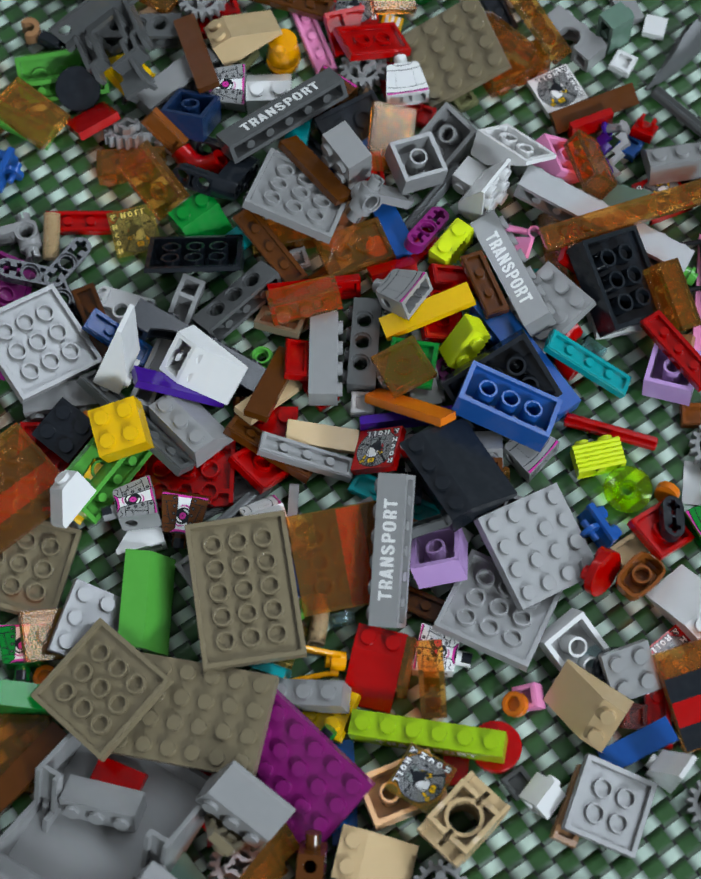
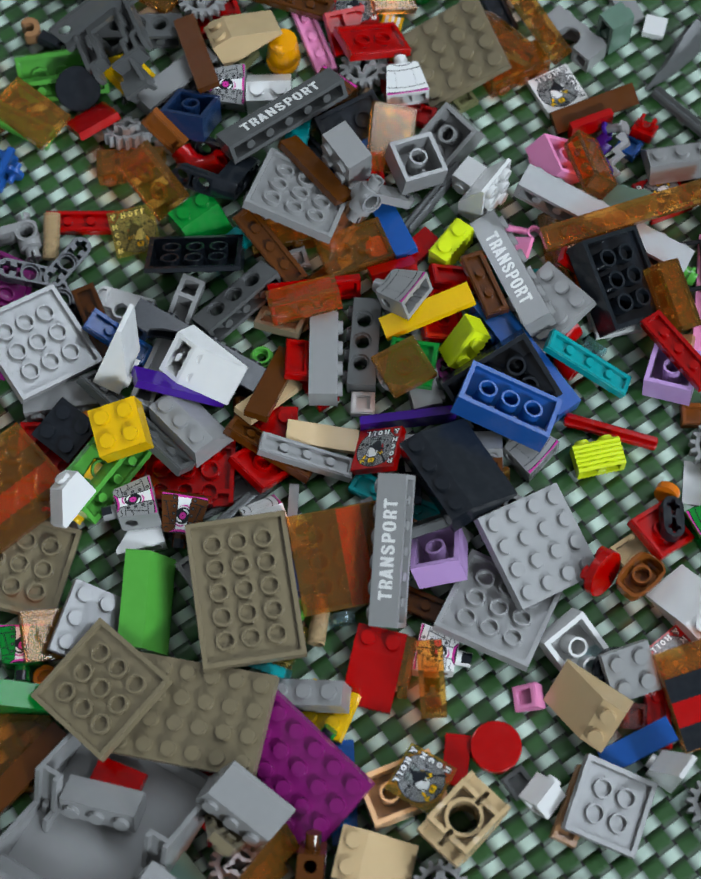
light orange plant [291,645,347,680] -> none
lime brick [348,709,508,764] -> none
orange tile [365,388,456,427] -> none
magenta beam [404,207,449,254] -> none
white slope [470,123,557,166] -> none
orange tile [502,691,529,718] -> none
blue hips [576,503,622,548] -> none
clear neon green dish [603,466,653,513] -> none
white tile [608,49,638,79] -> none

